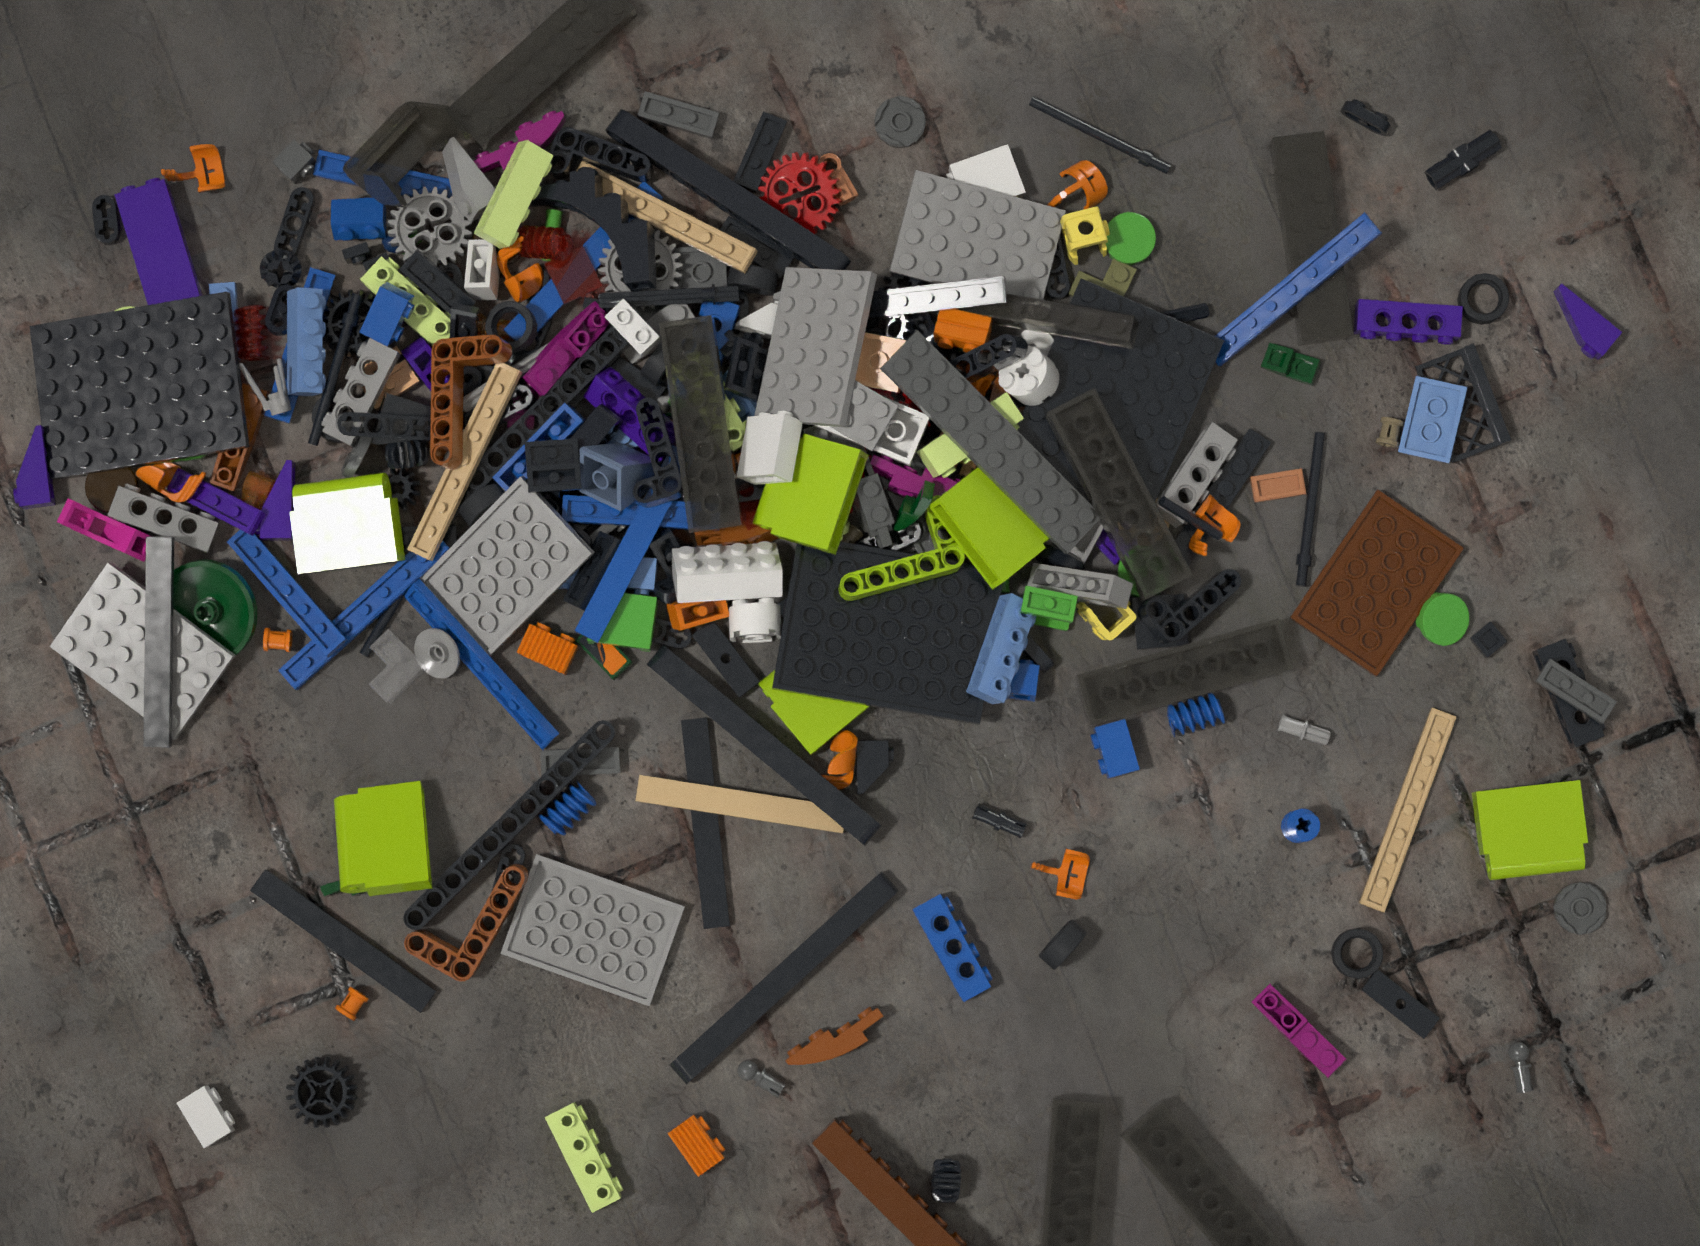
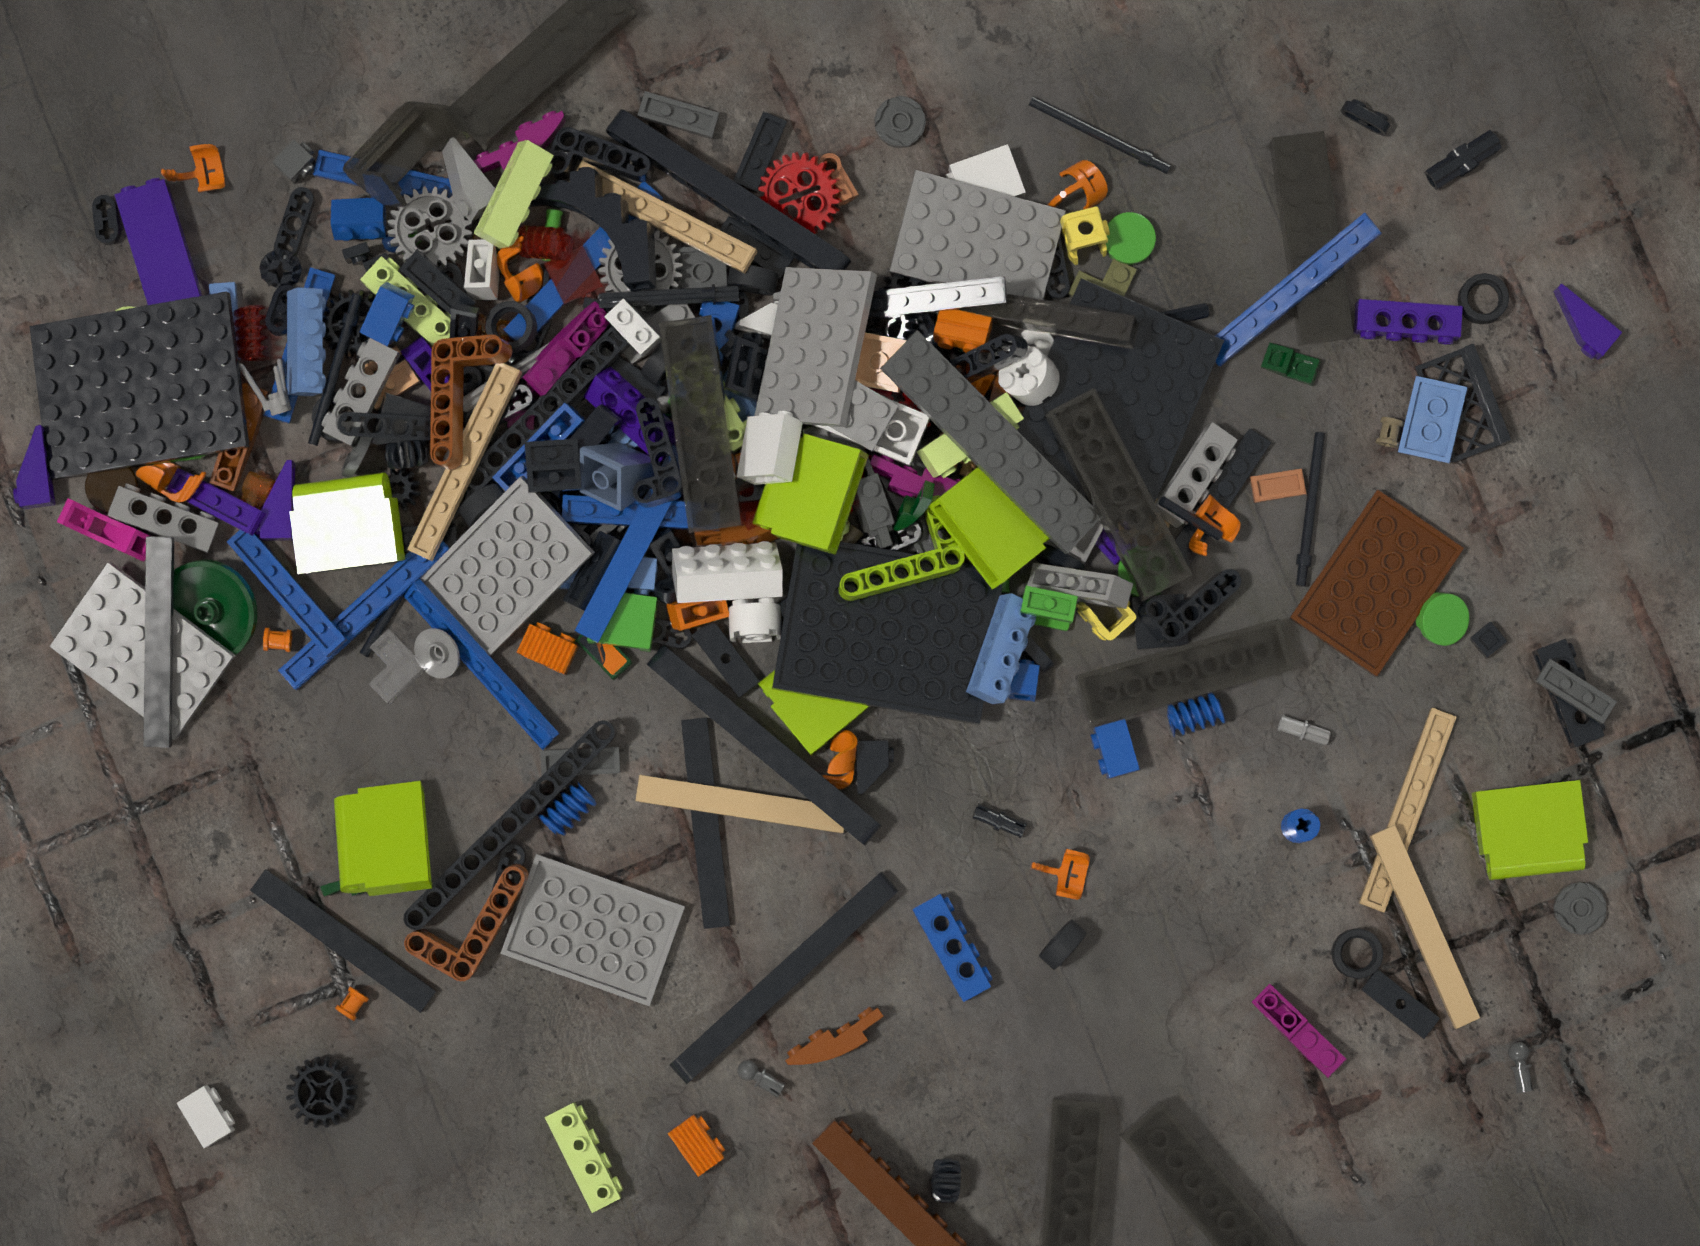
none -> tan tile [1370,825,1480,1029]

